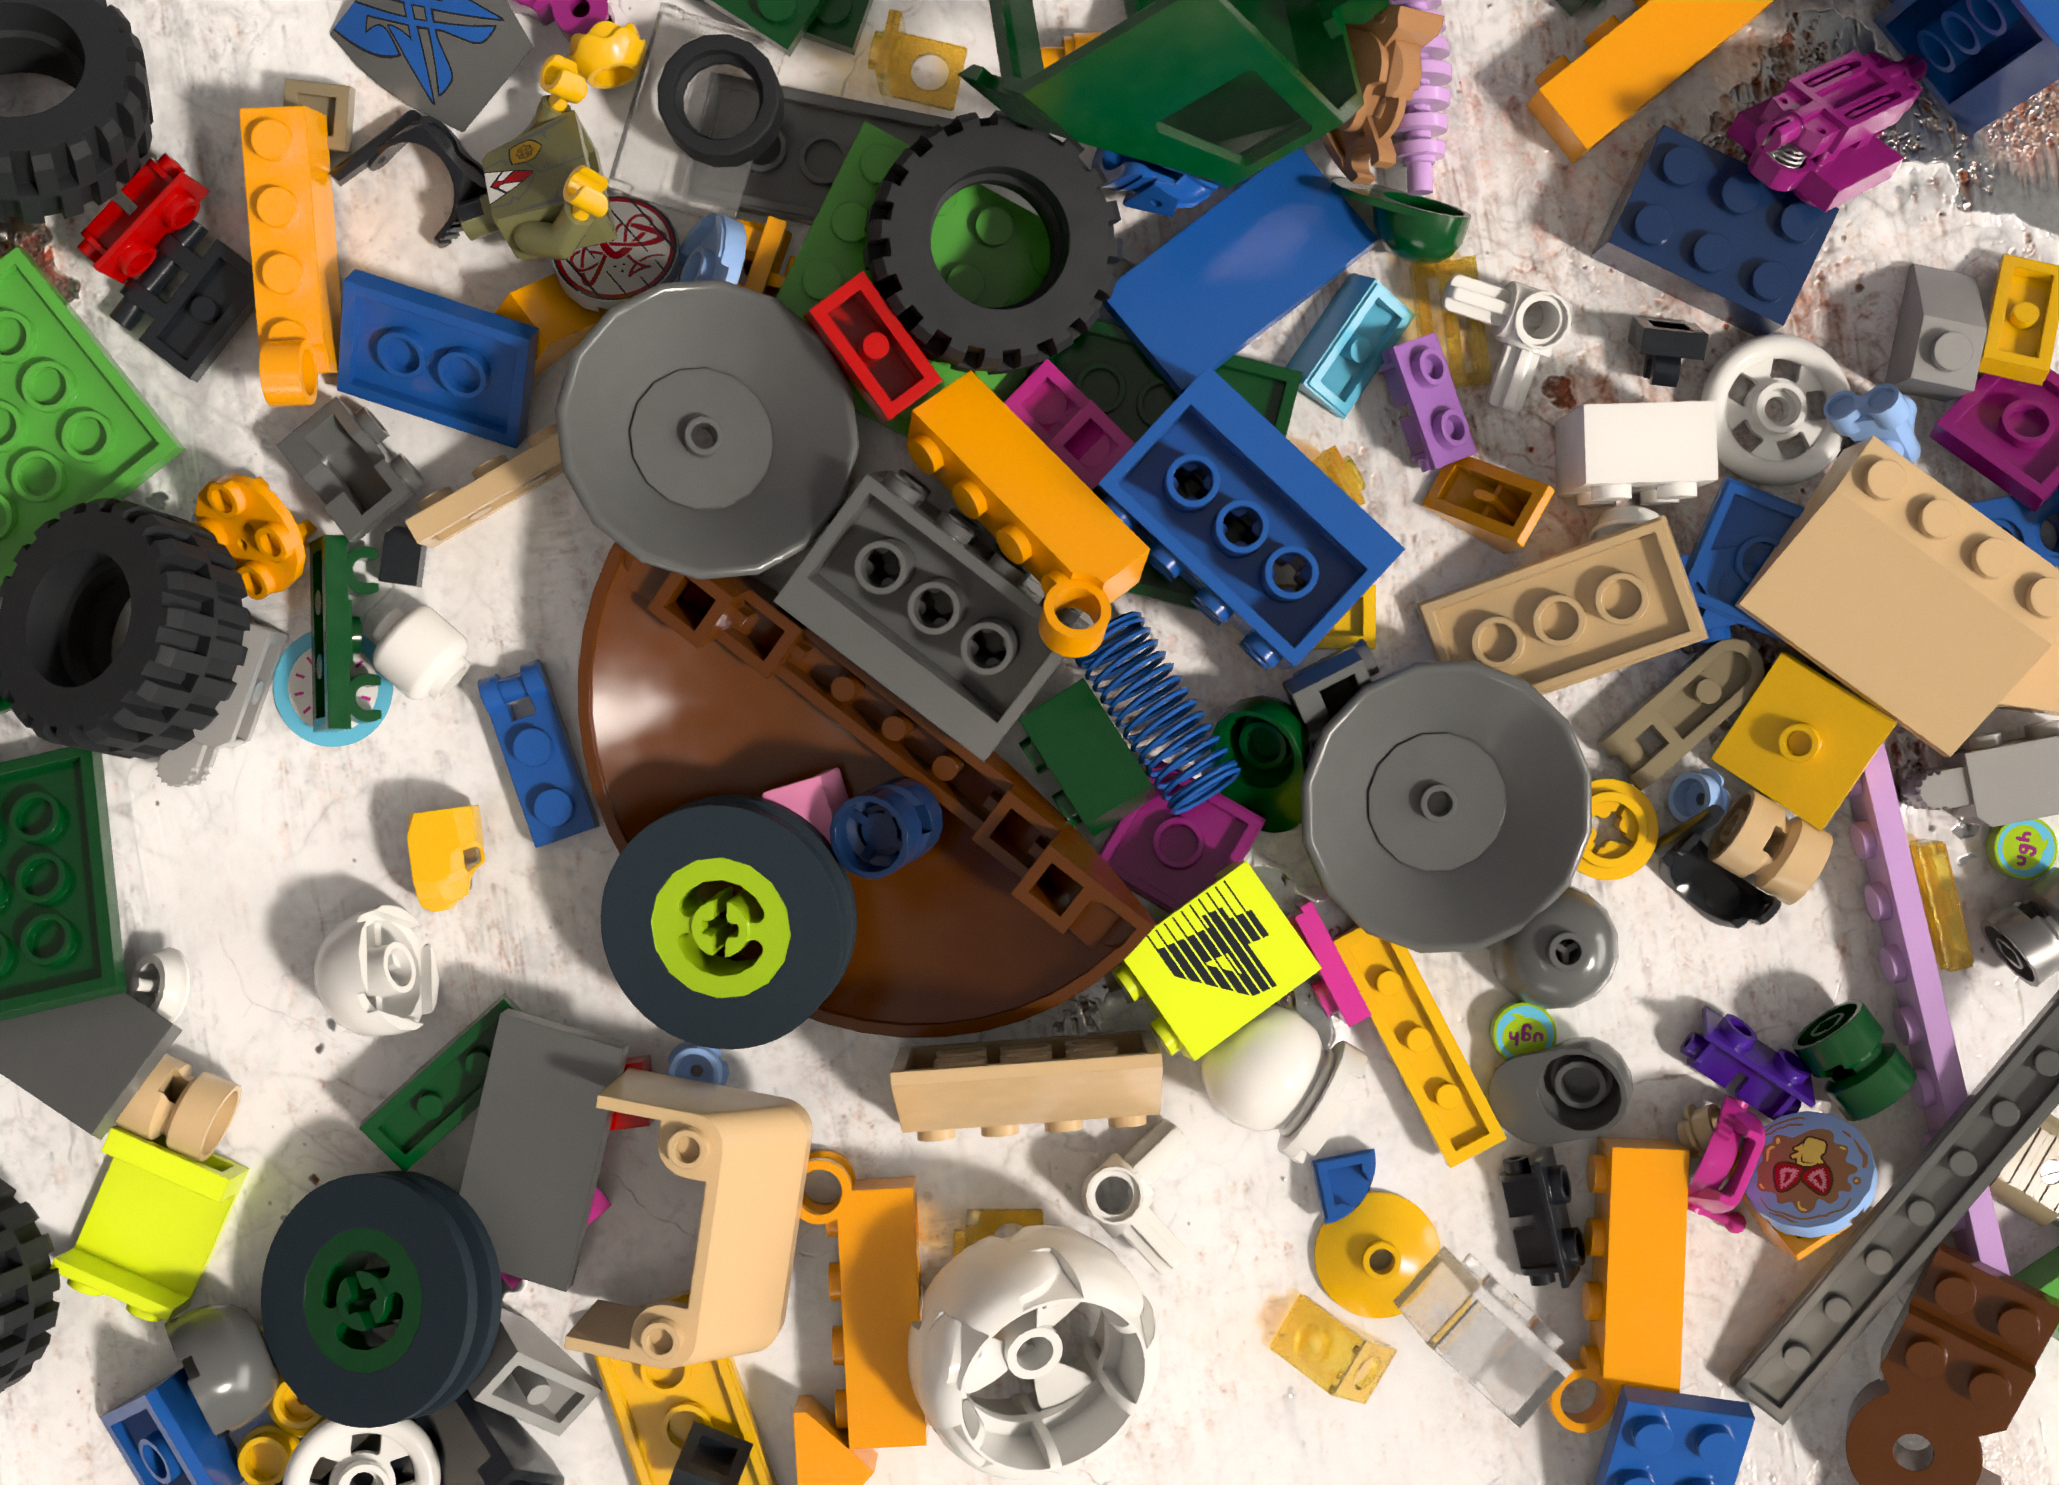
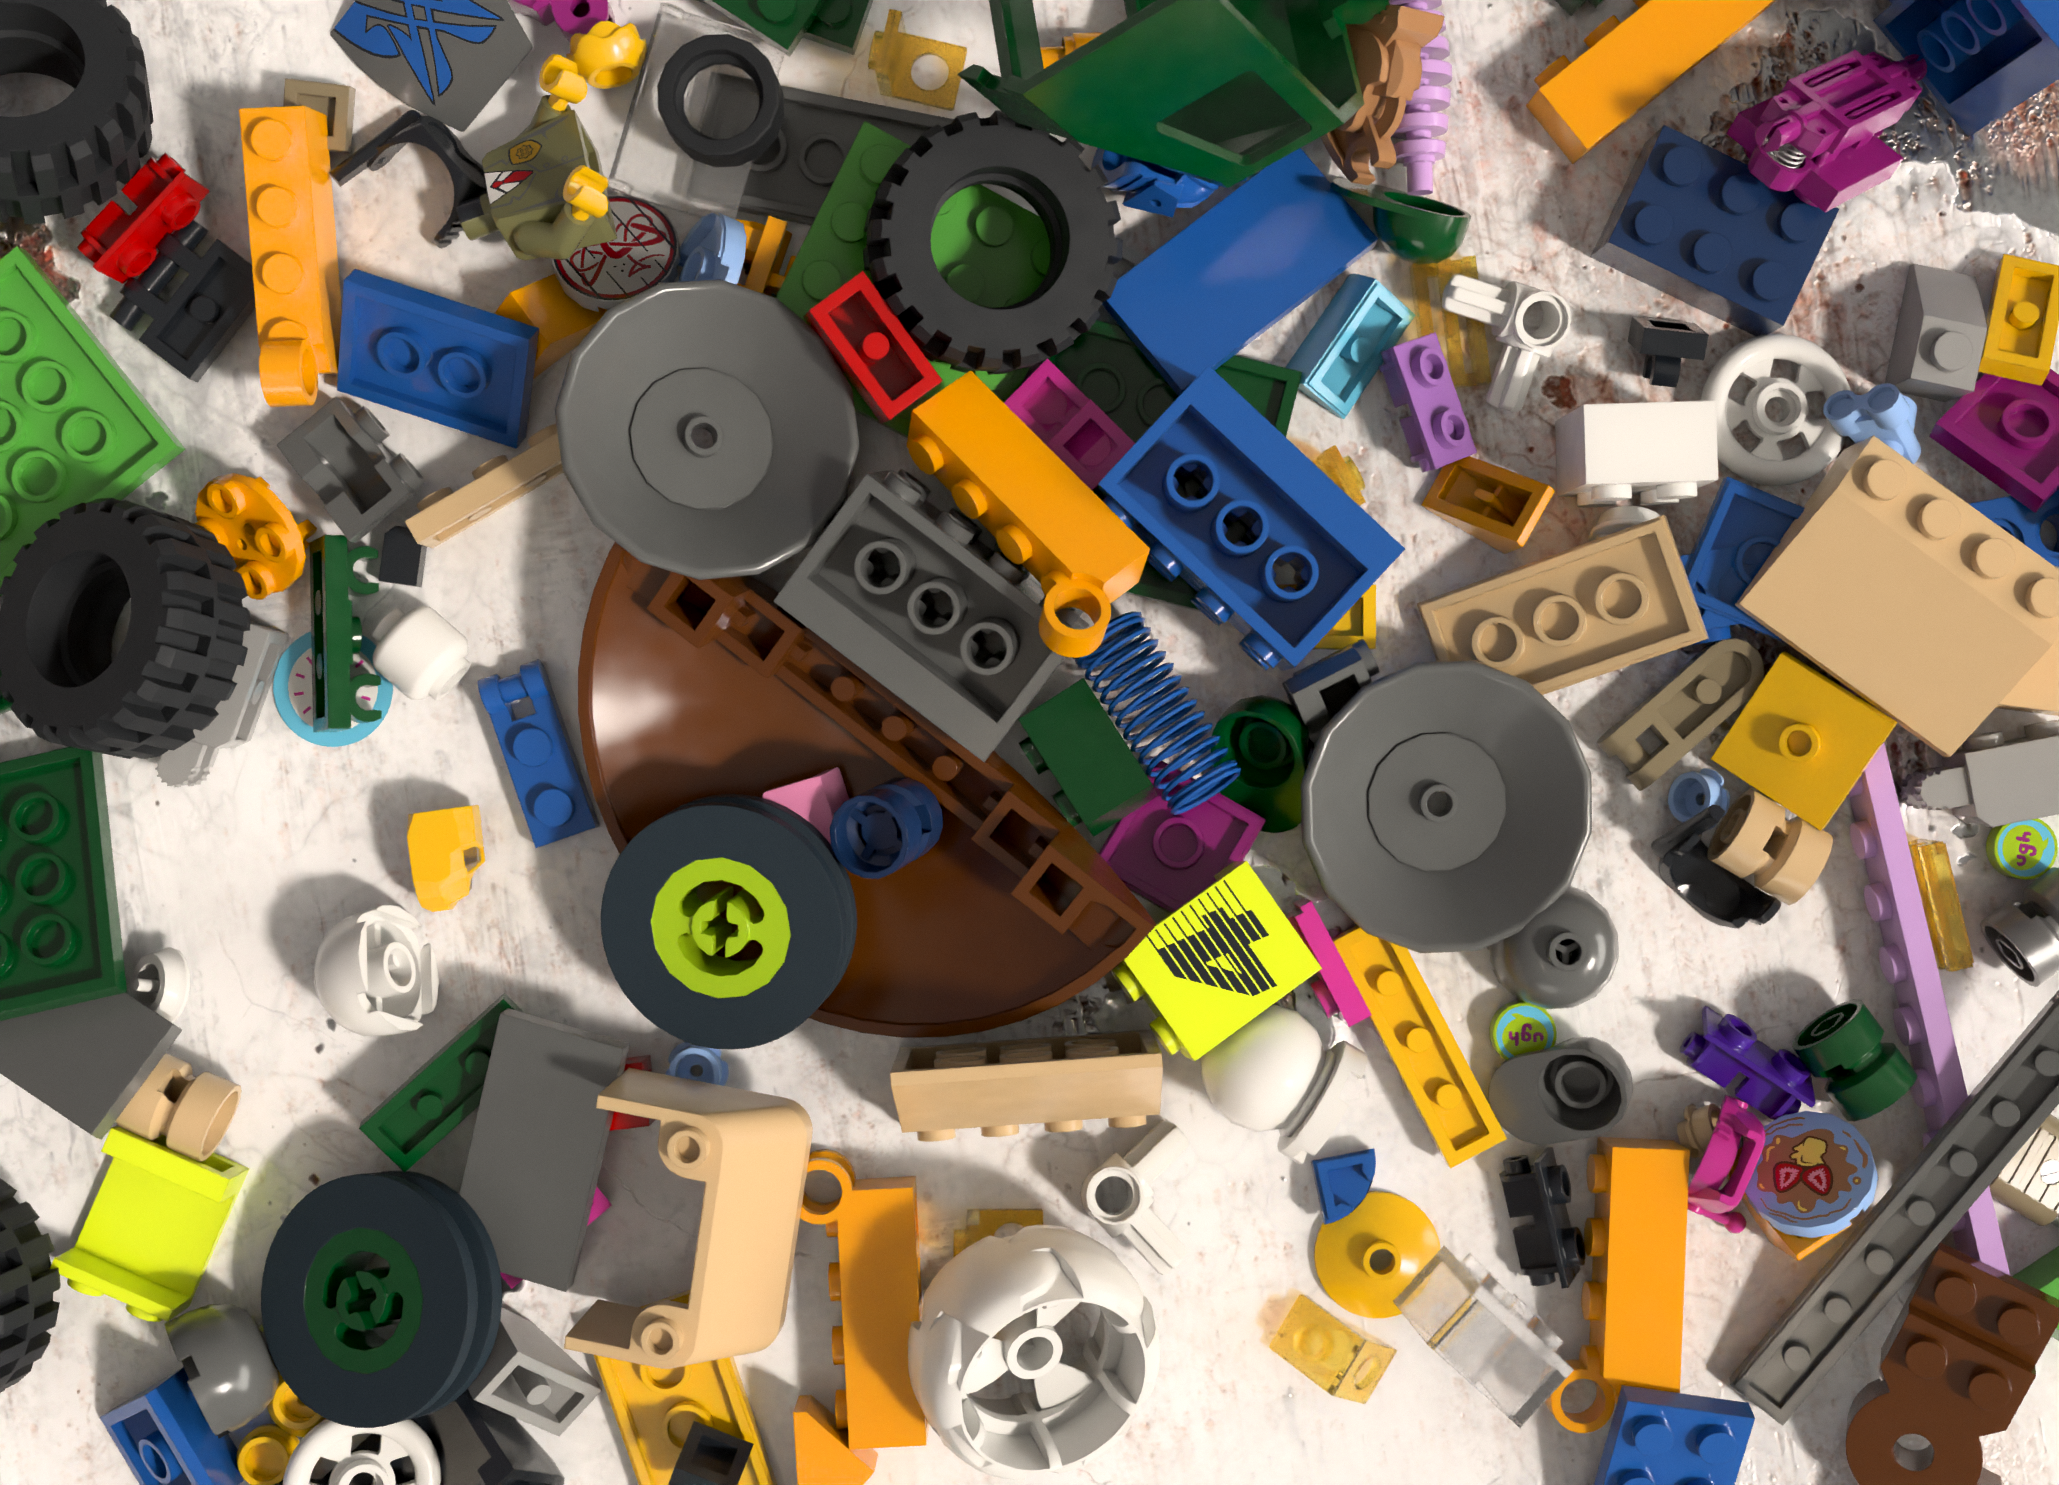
yellow gear [1577,779,1659,881] -> none

